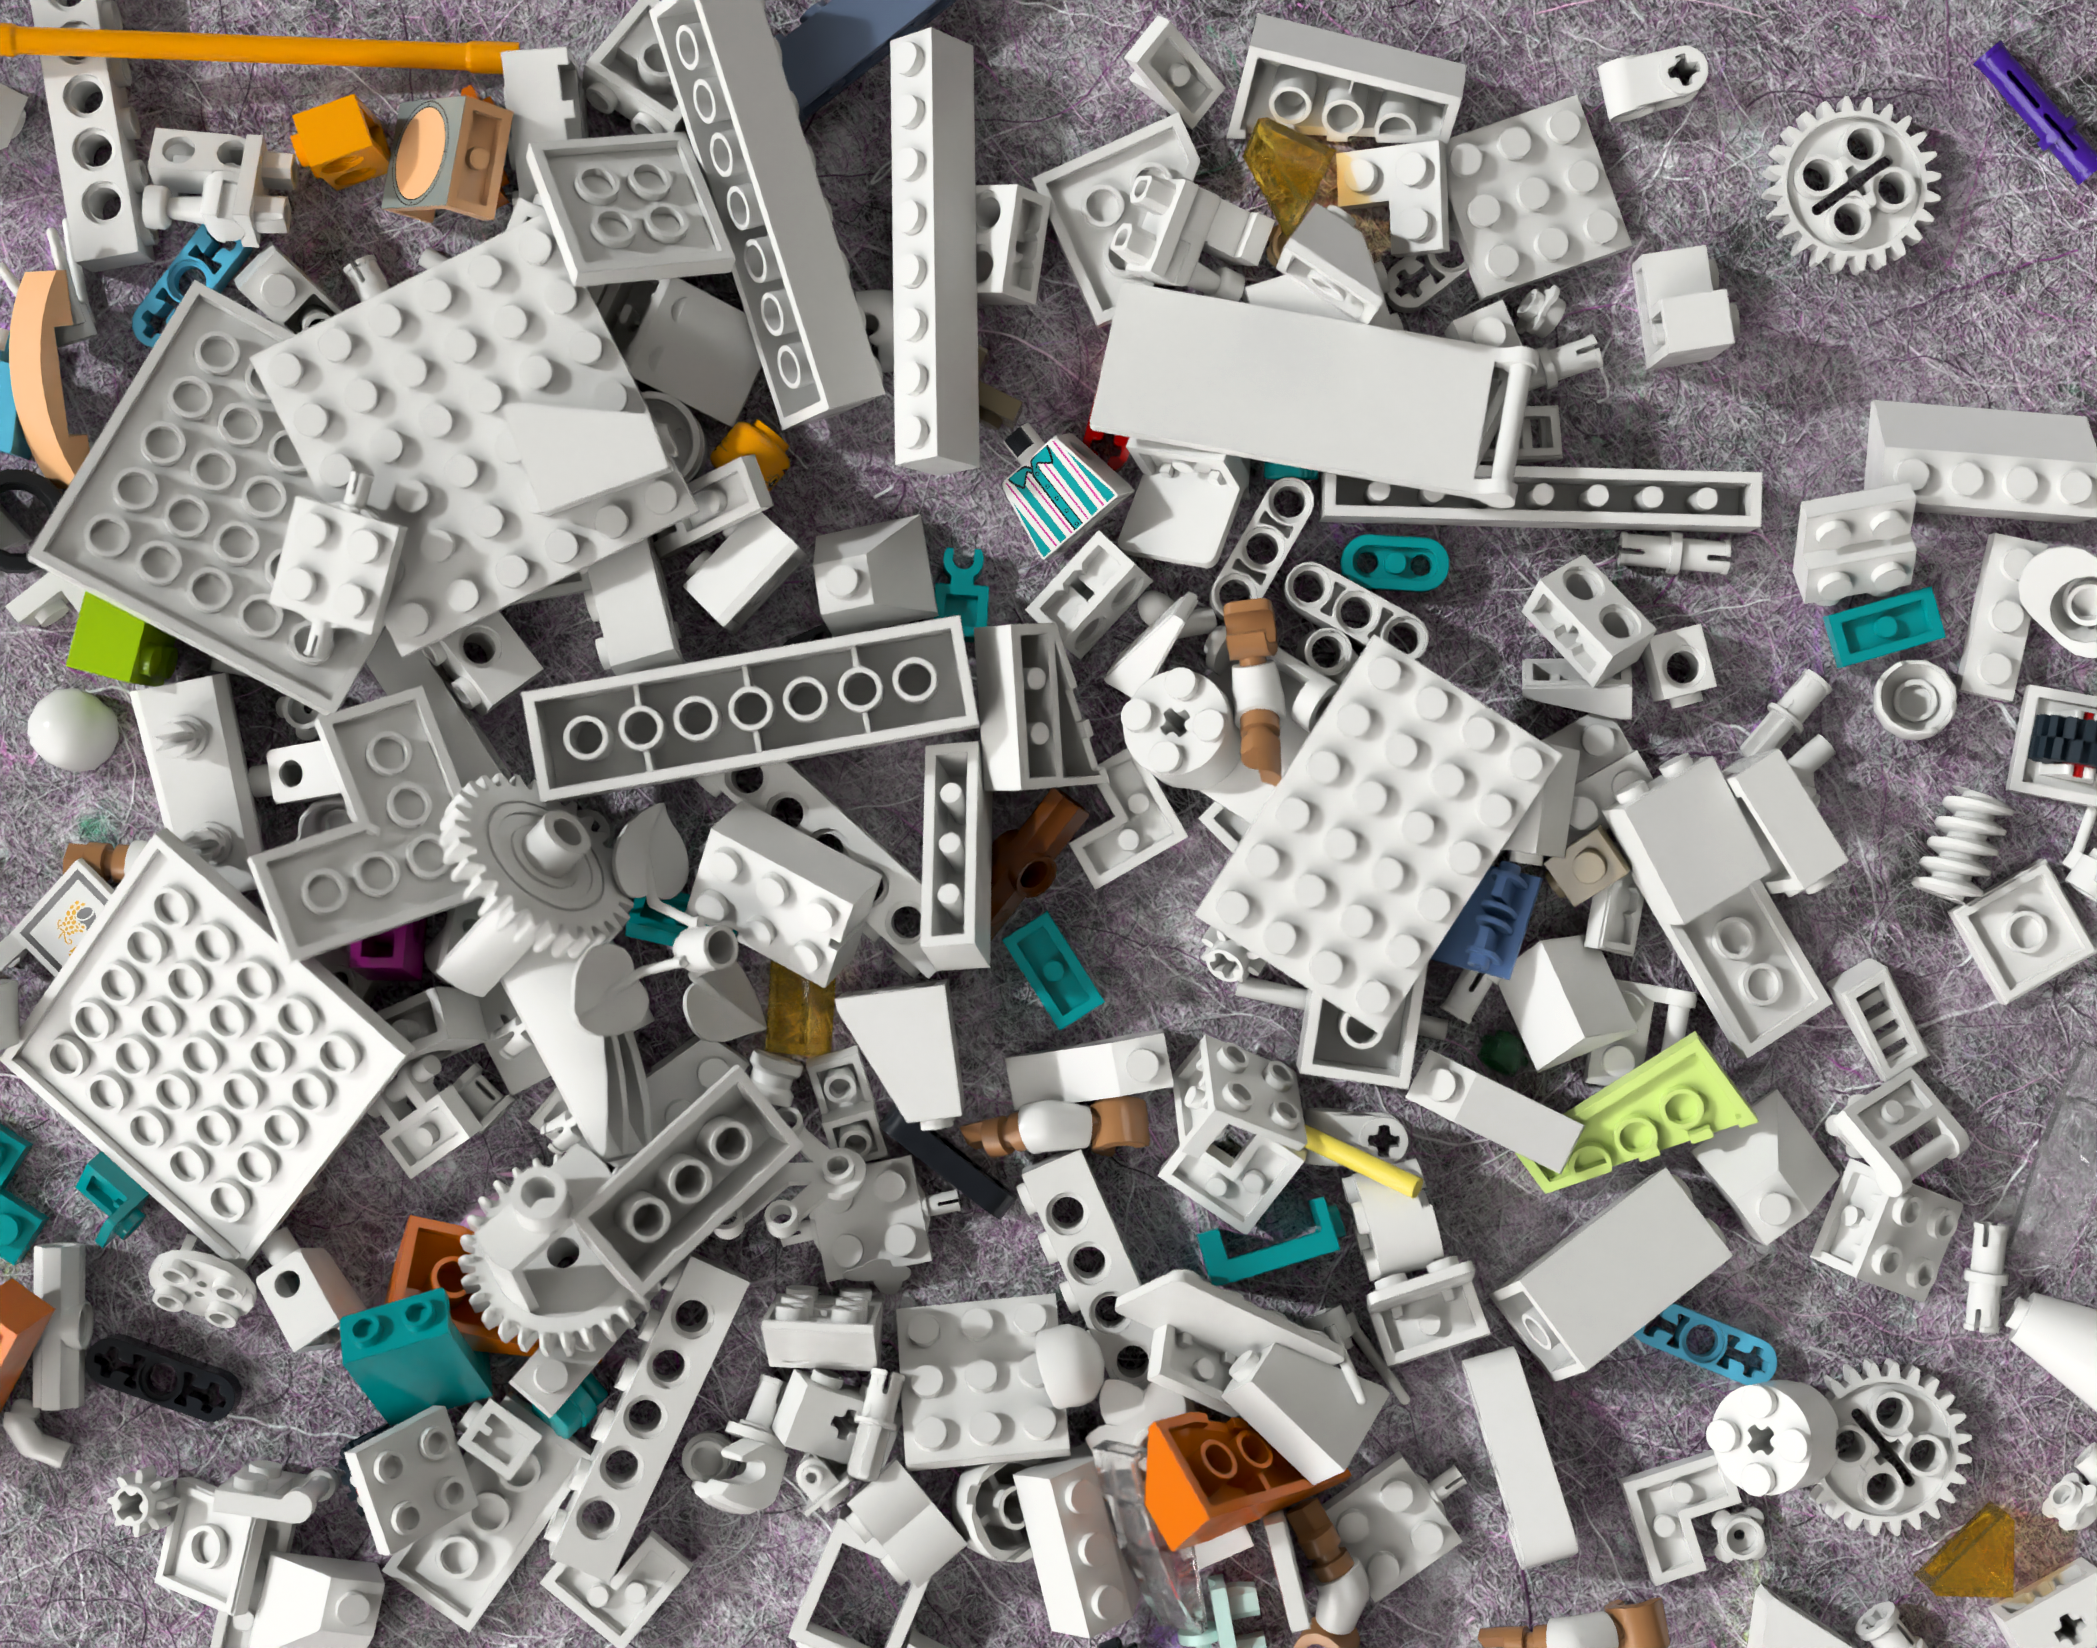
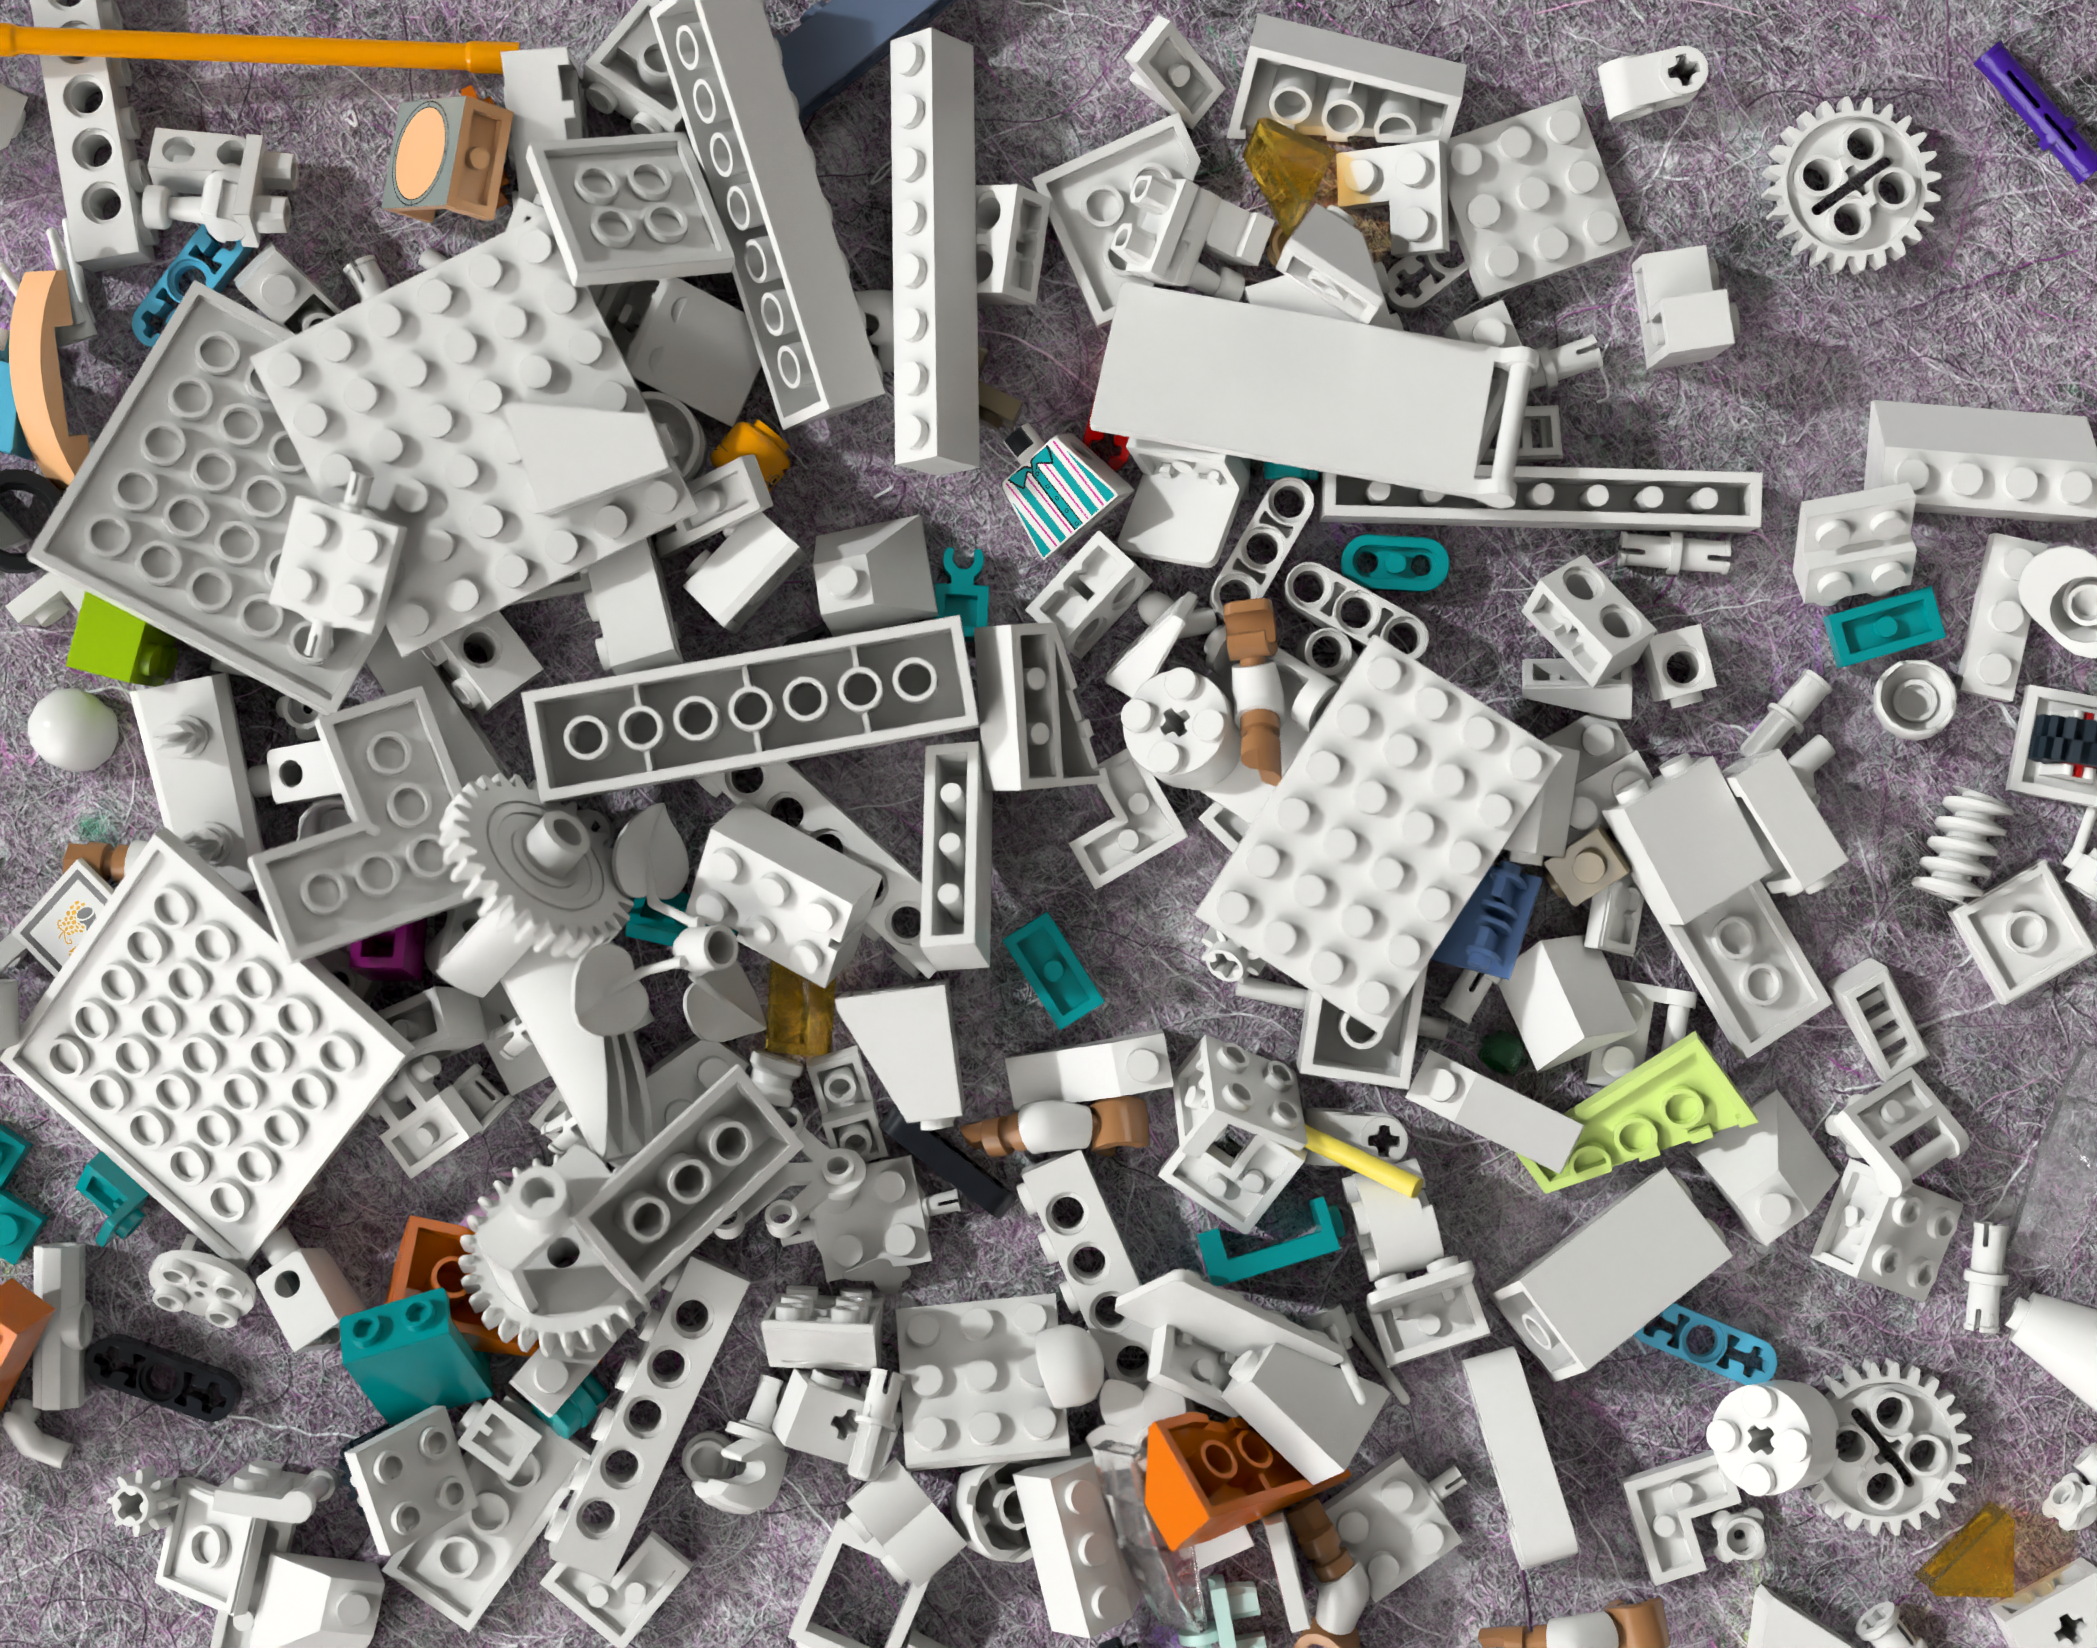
light orange brick [291,94,391,191] -> none
white hinge [796,1452,854,1517] -> none
reddish brown piece [990,787,1089,942] -> none
white plate [1515,285,1566,338] -> none

